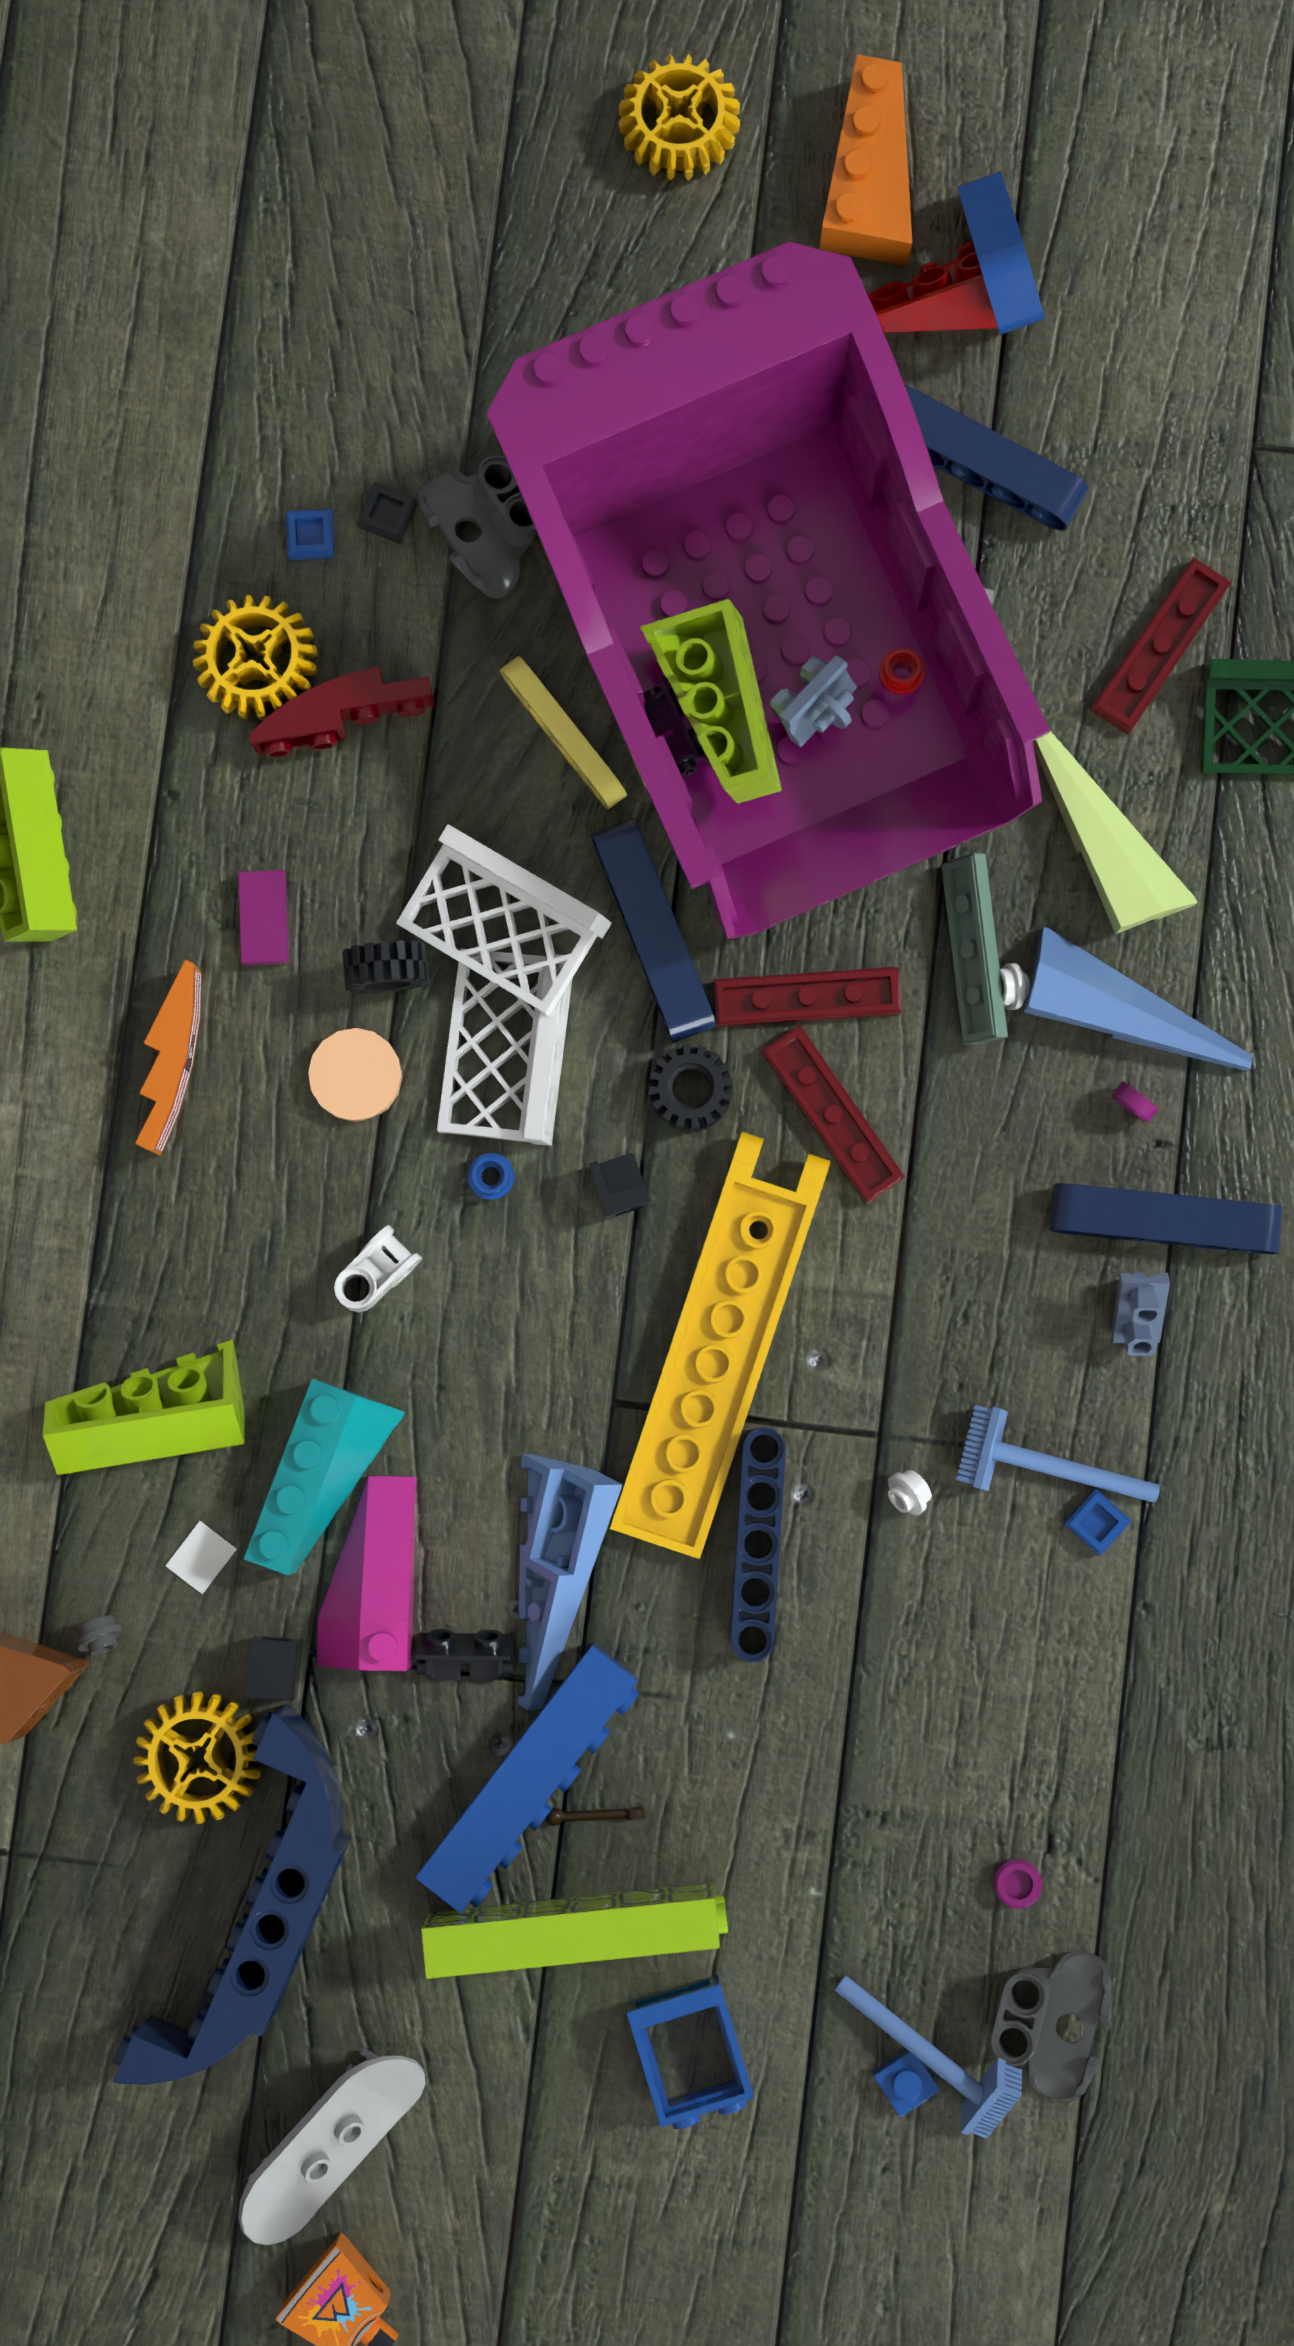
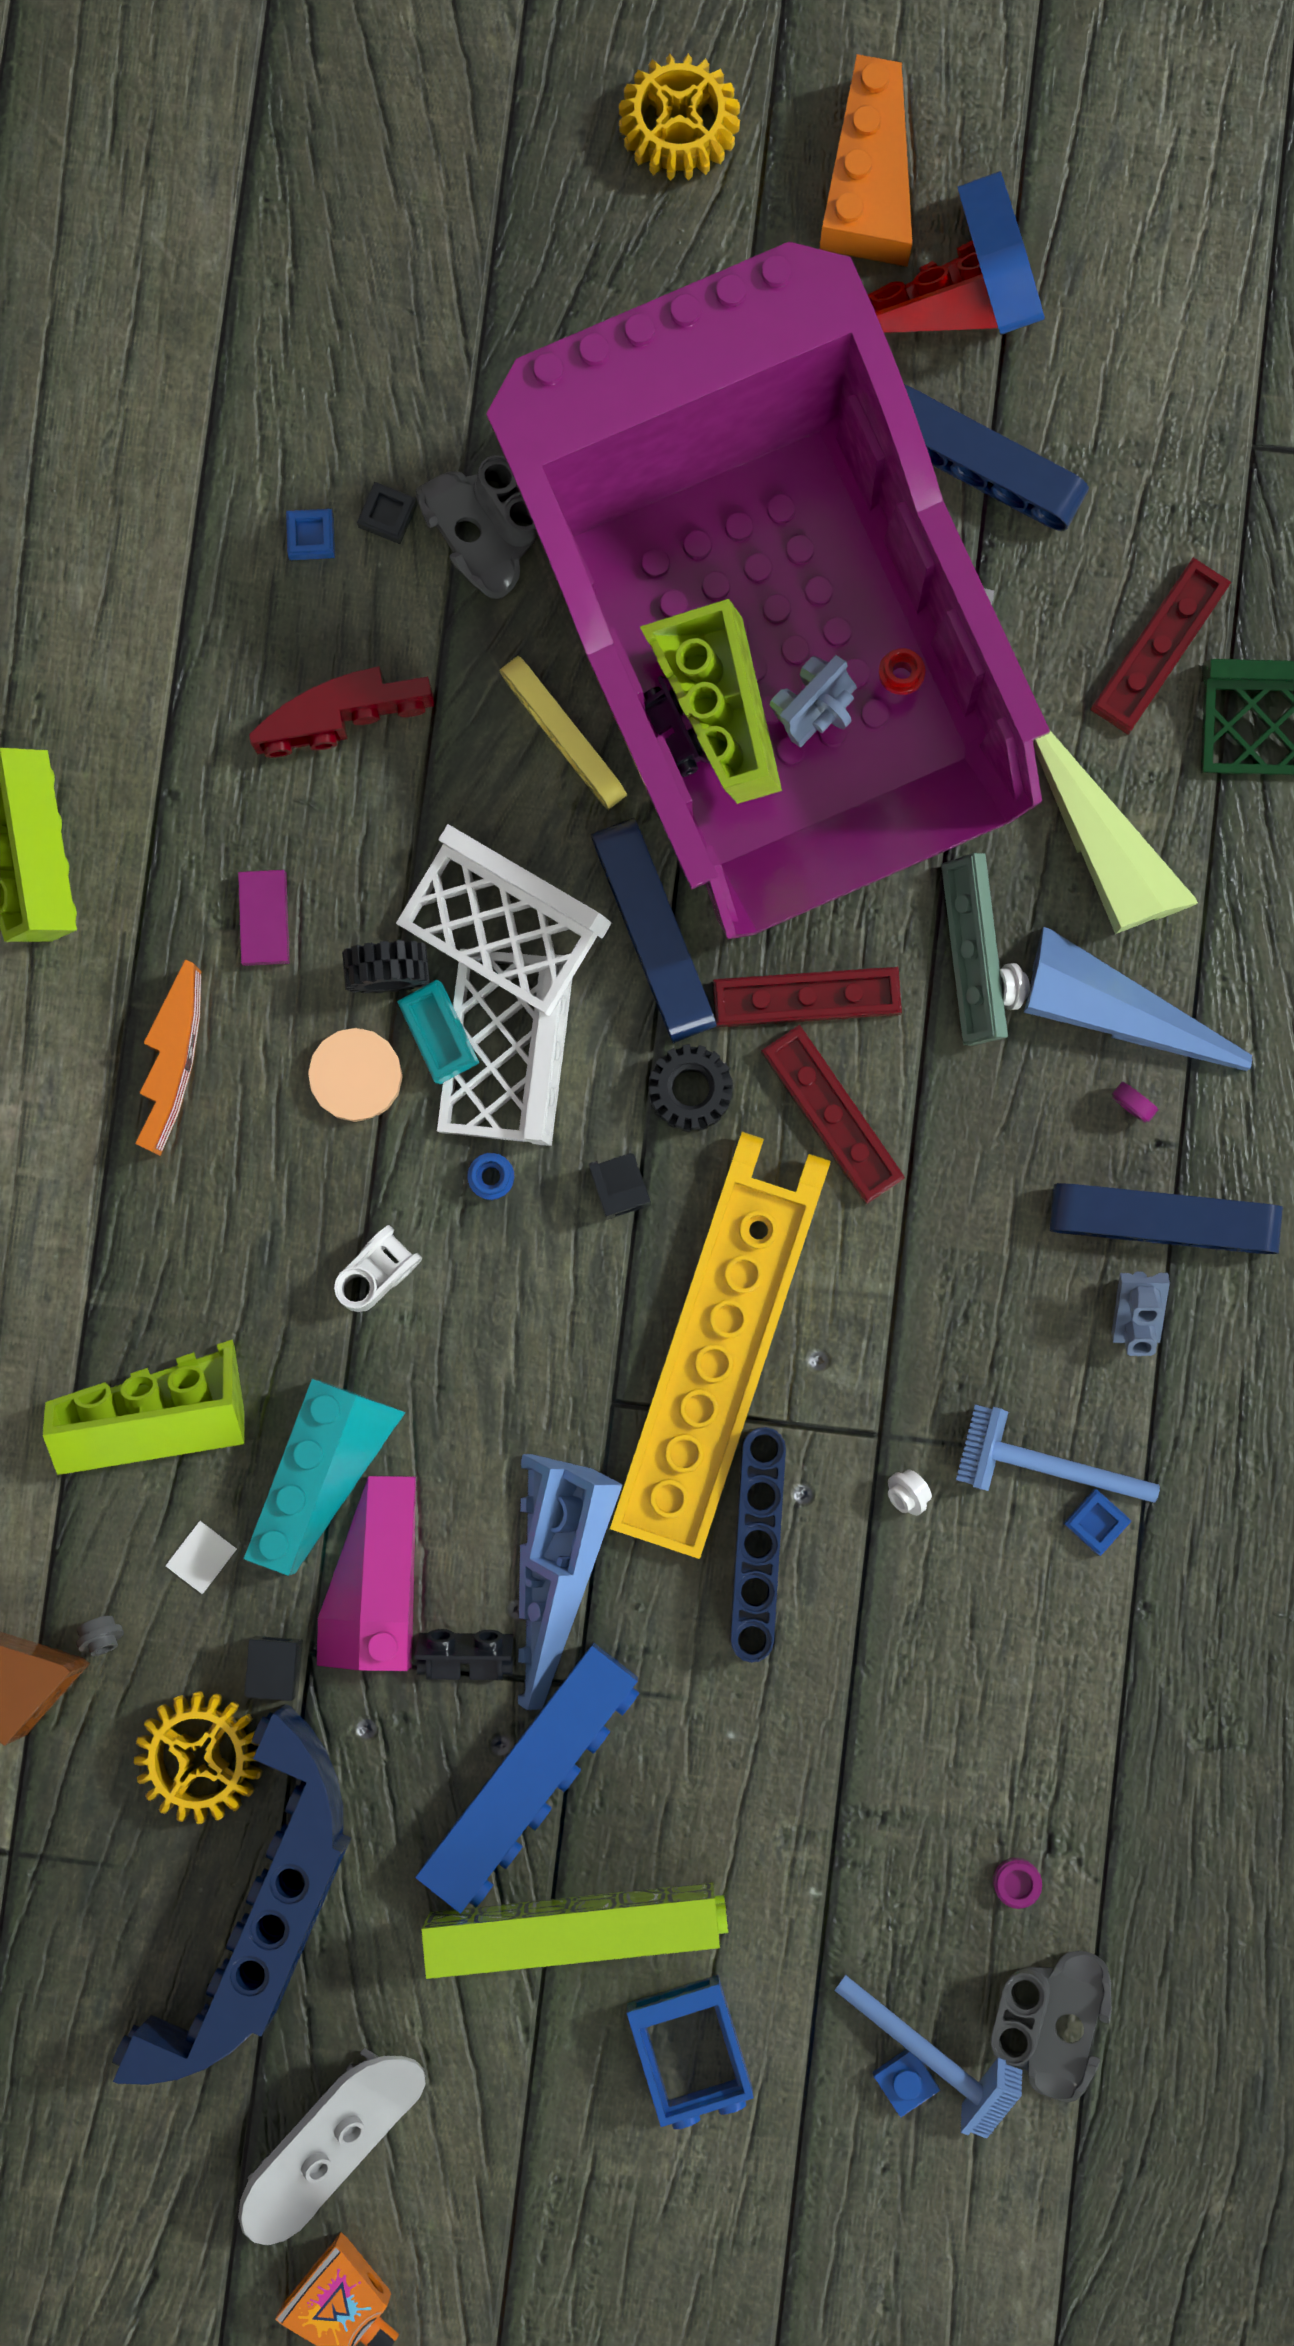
yellow gear [193,595,318,720] -> none
dark brown hinge [545,1807,645,1826] -> none
none -> teal tile [397,980,480,1085]

